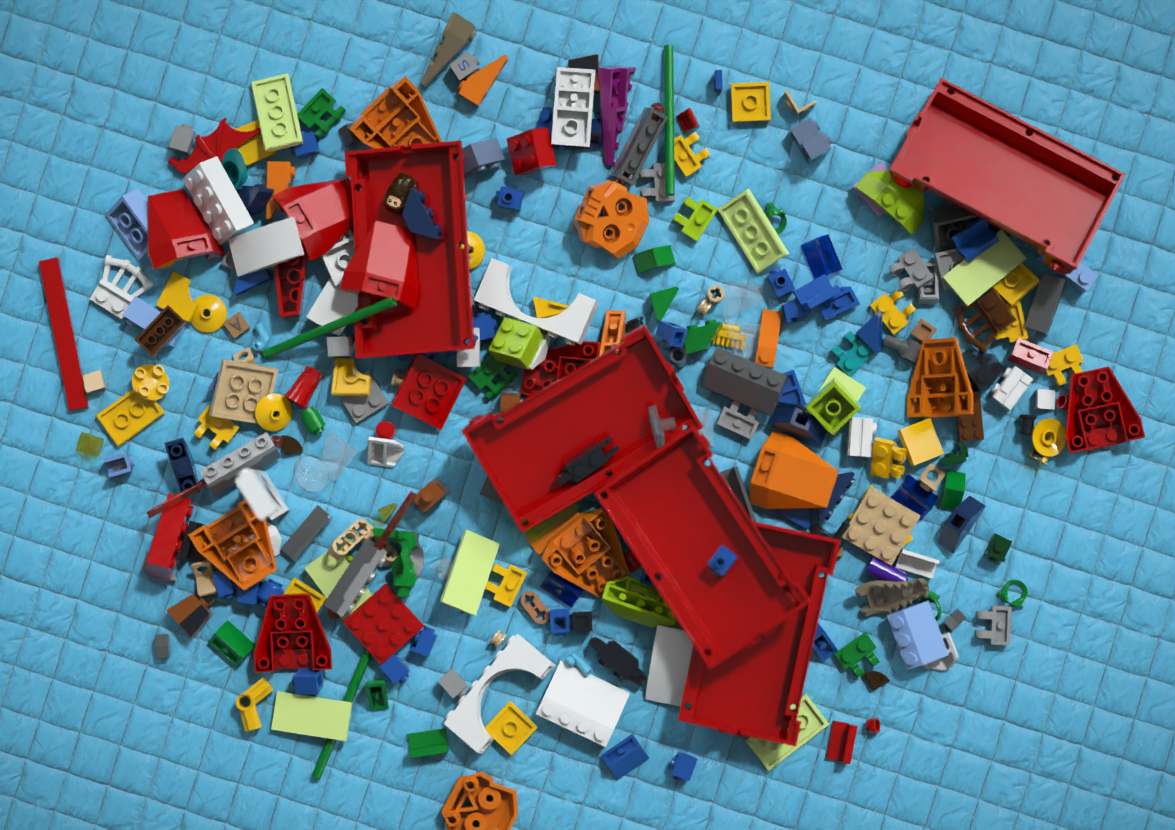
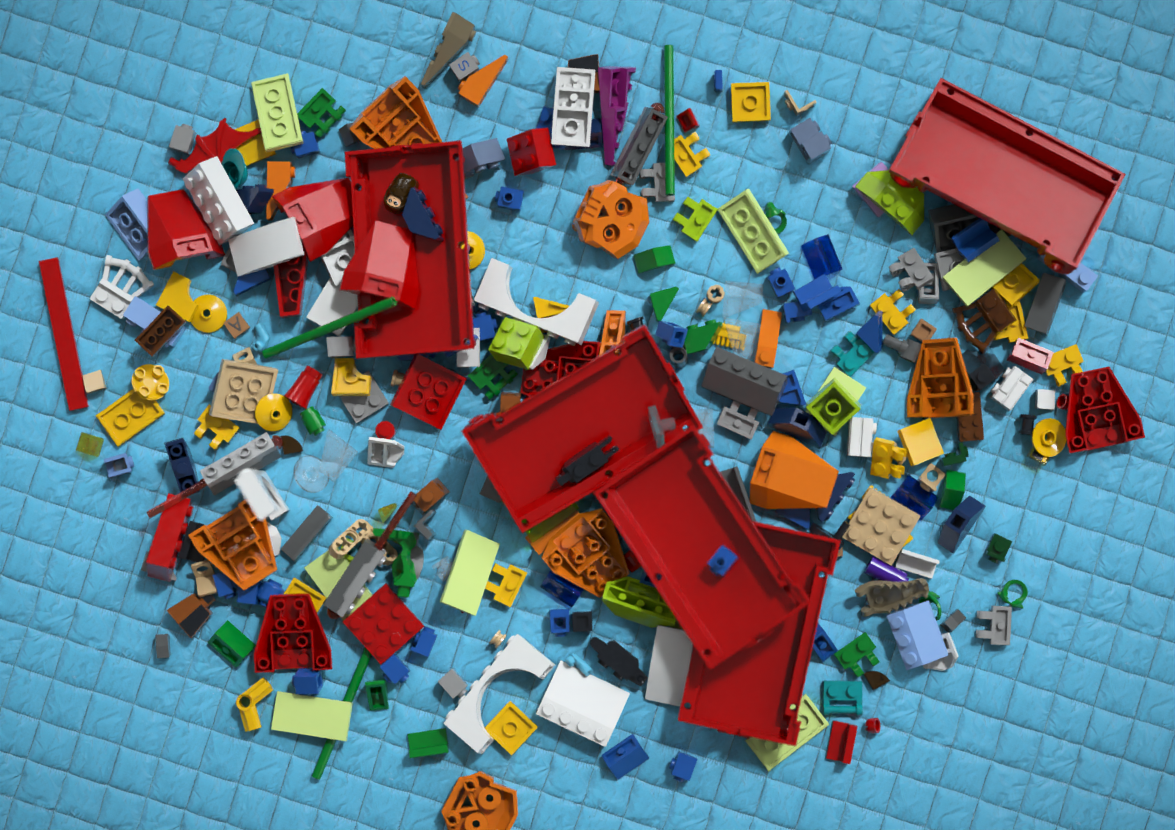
nougat beam [521,591,550,624] -> none
none -> dark grey panel [414,509,437,540]
none -> teal plate [823,680,863,716]

